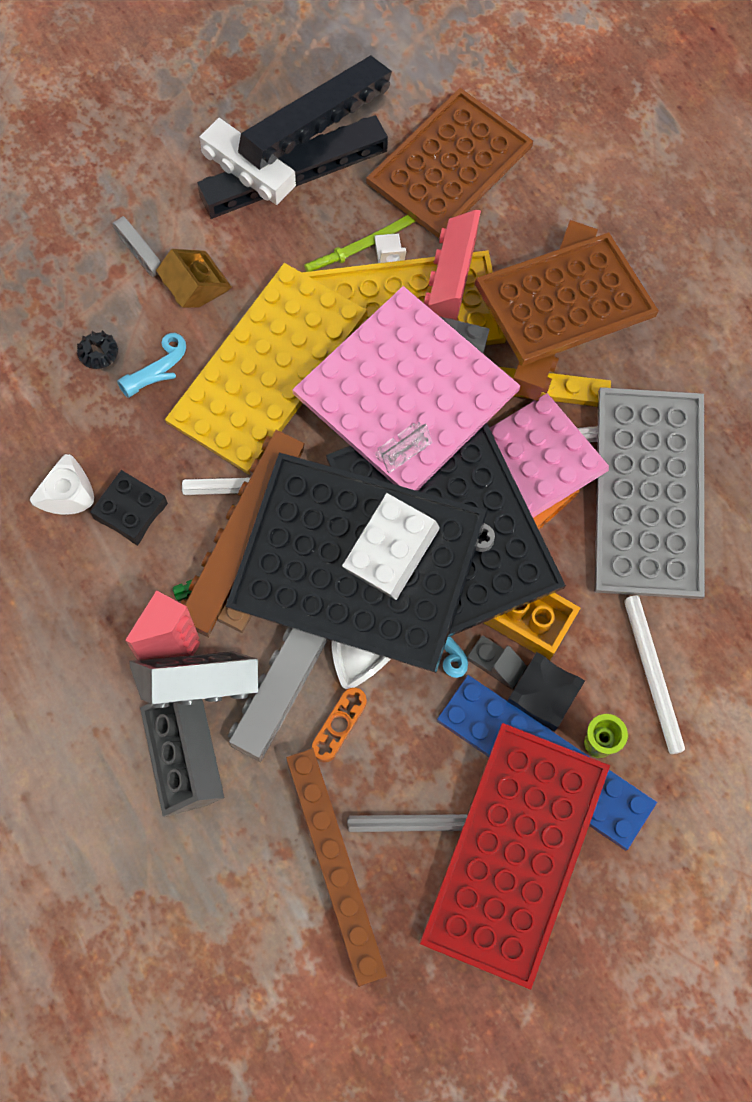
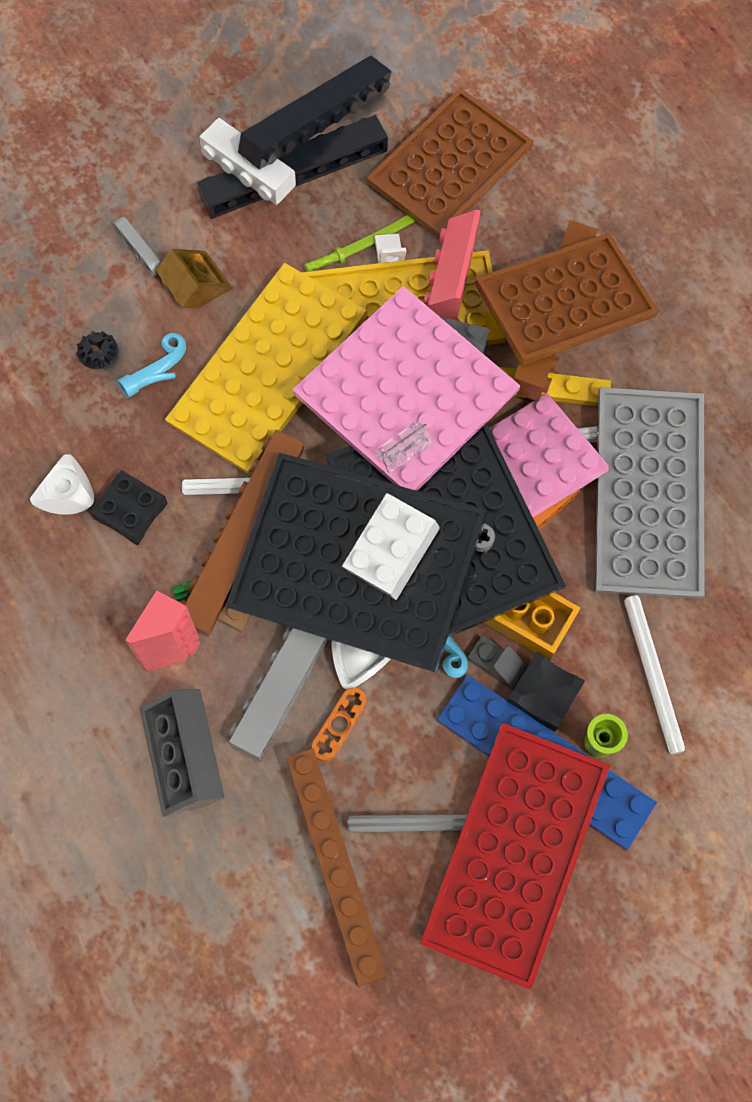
slope [129,651,258,708] -> none

